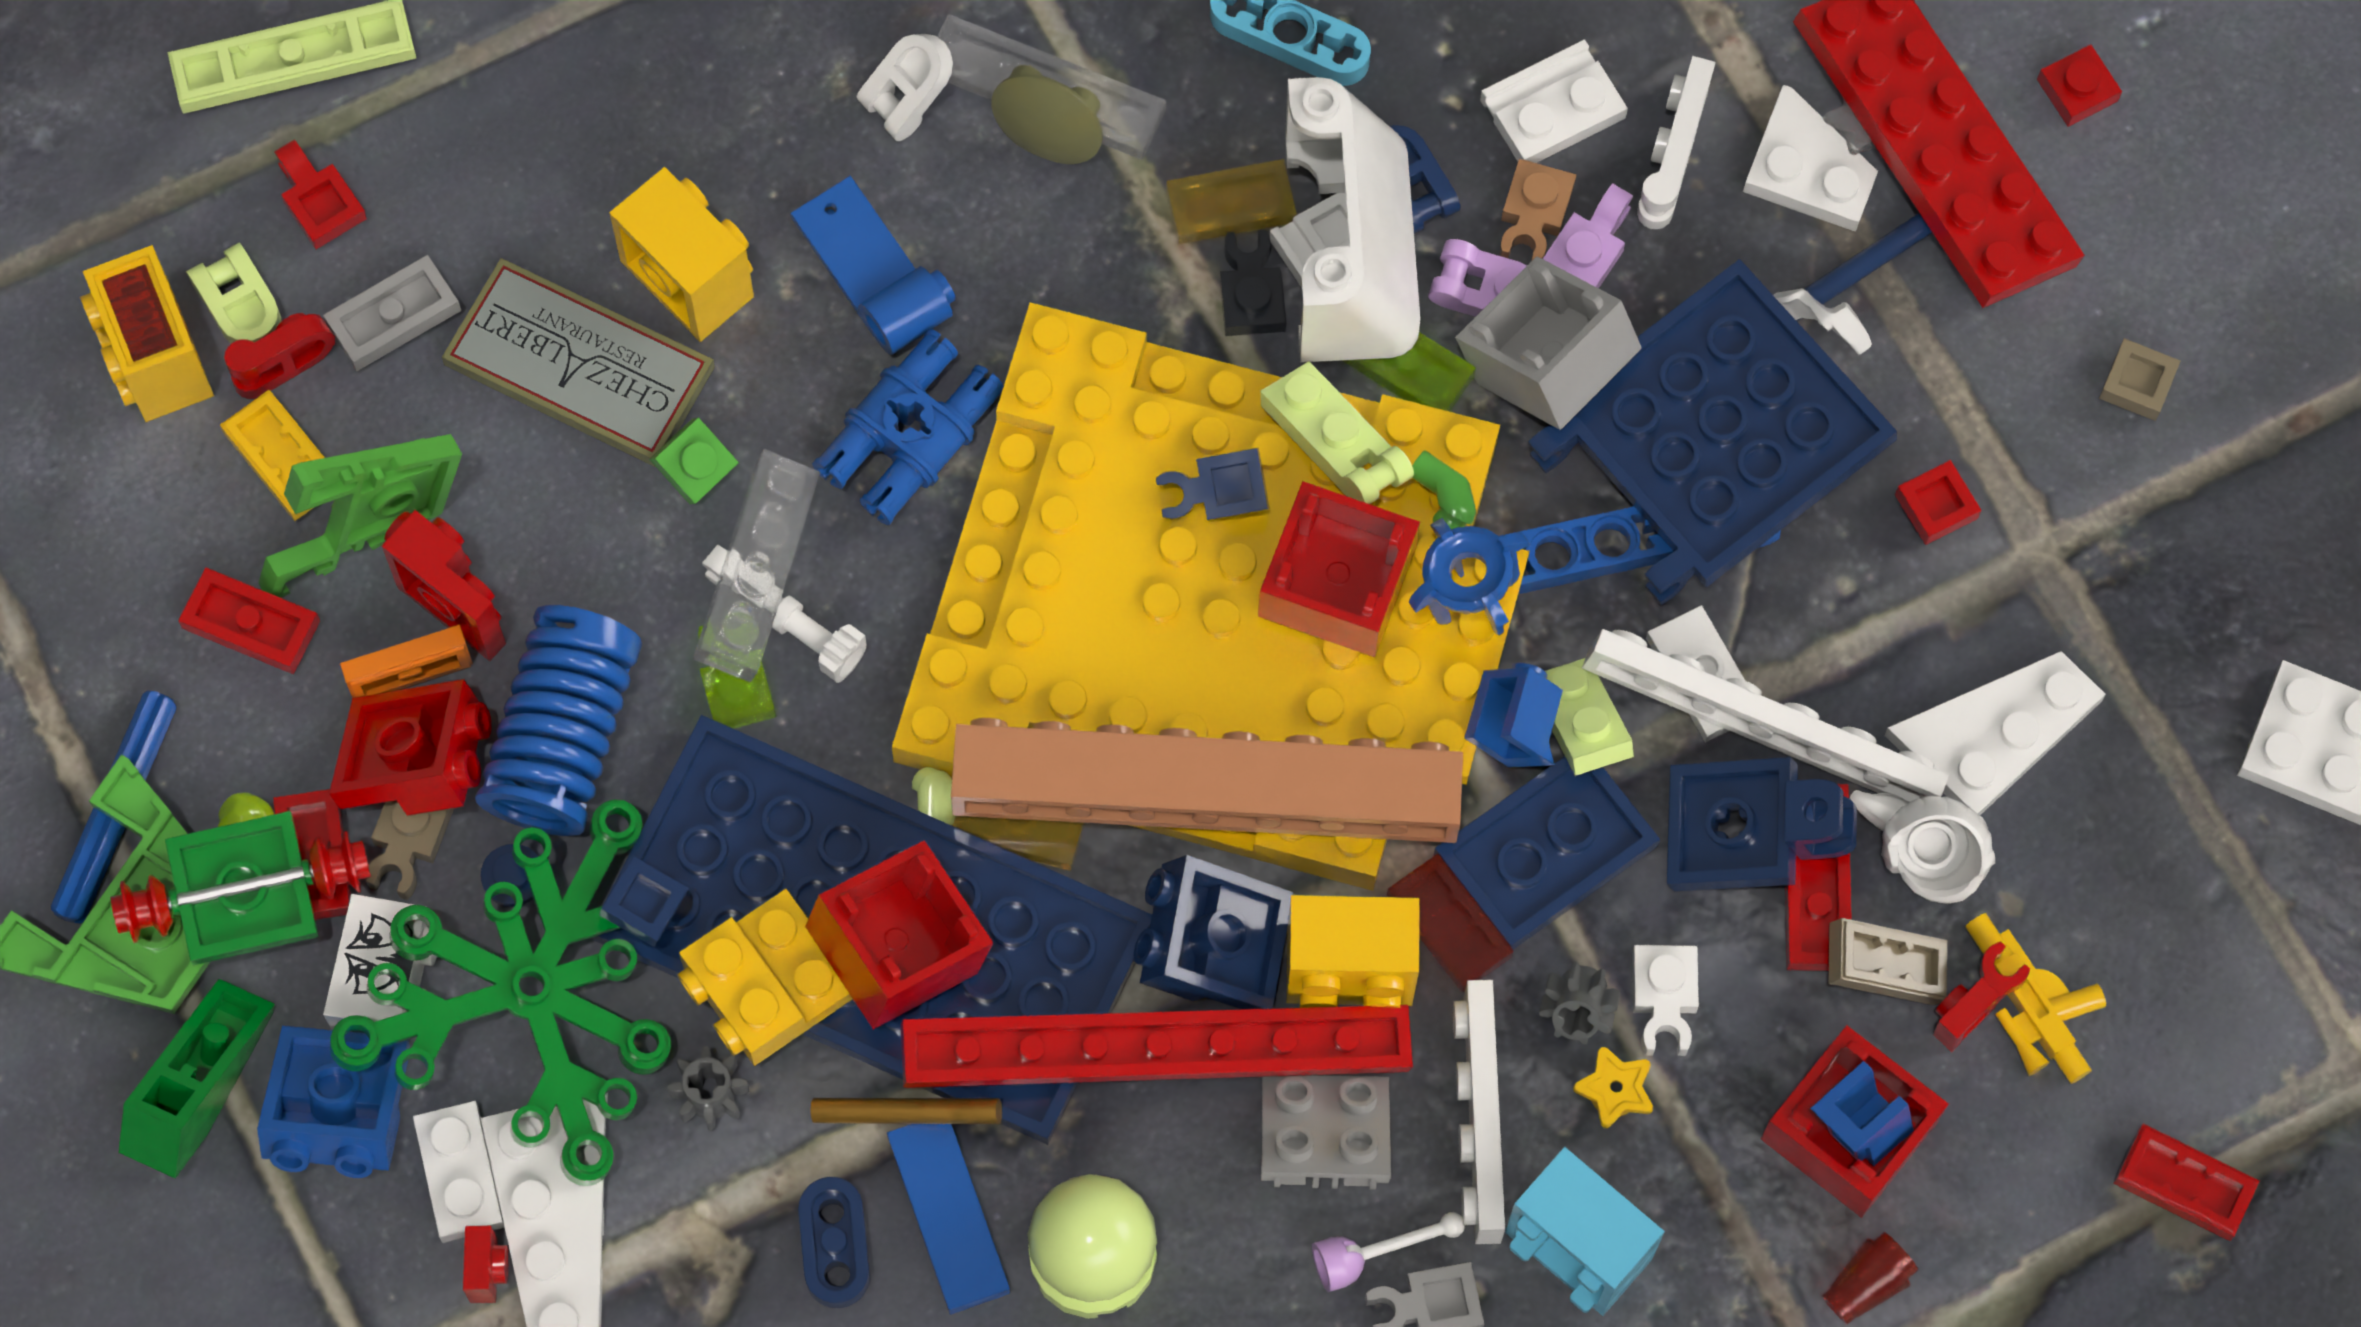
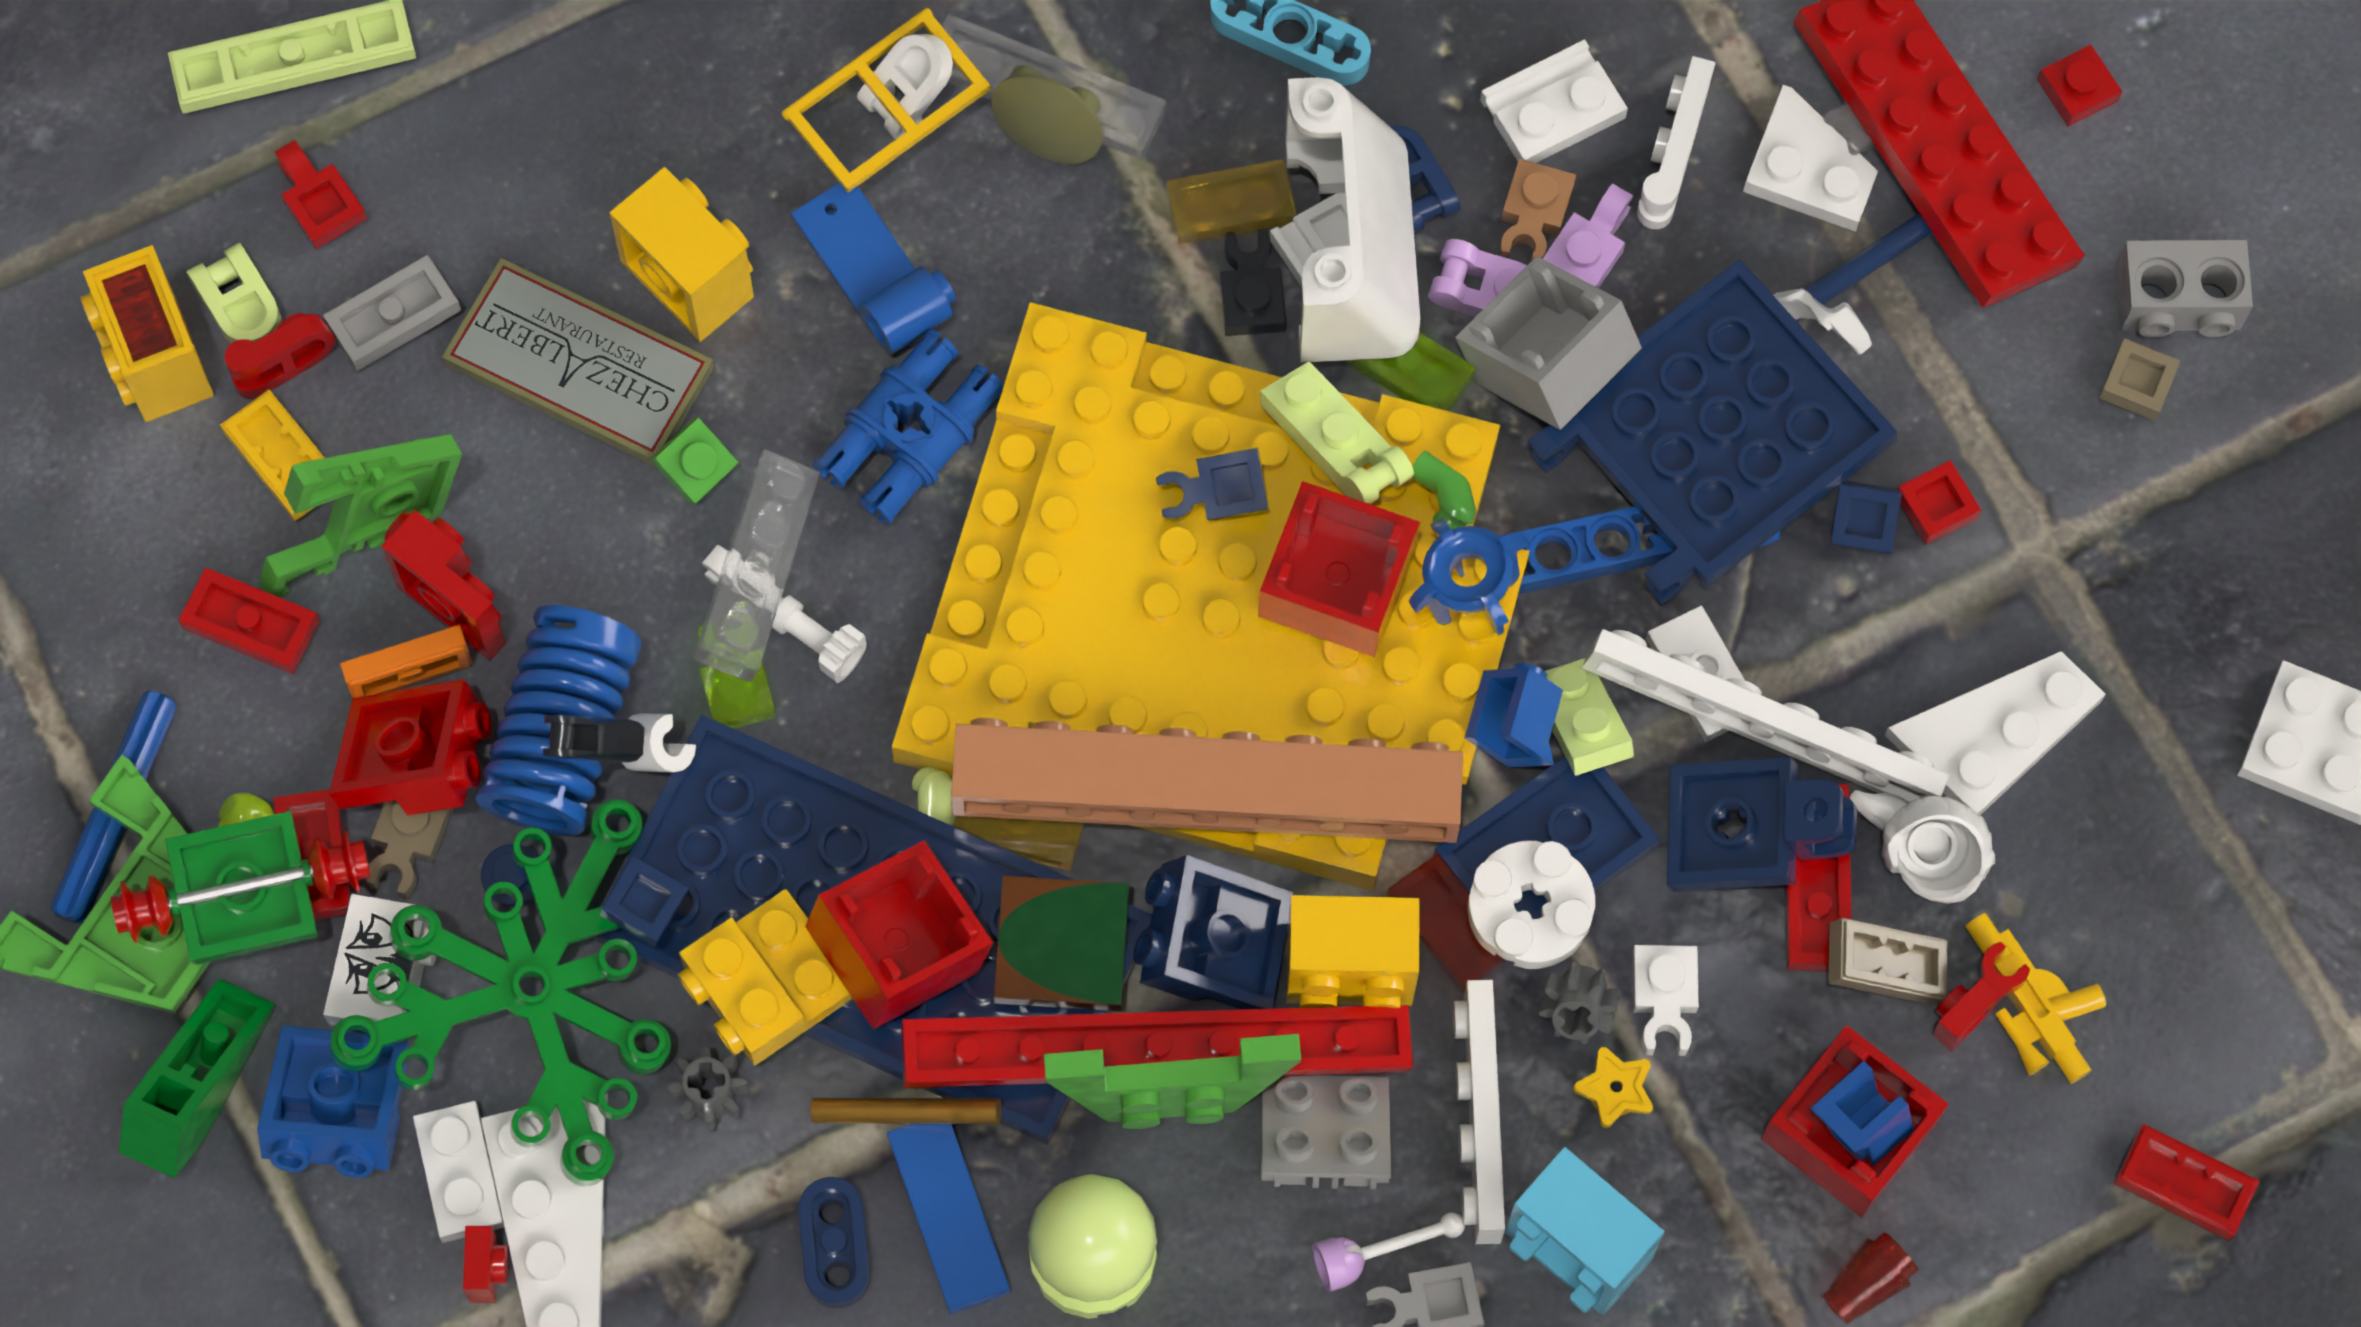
none -> black piece [542,713,696,772]
none -> yellow window [782,8,991,193]
none -> dark green tile [994,876,1129,1011]
none -> bright green wing [1044,1034,1301,1129]
none -> white plate [1467,841,1595,969]
none -> dark blue plate [1831,481,1903,554]
none -> light grey brick [2116,240,2253,337]

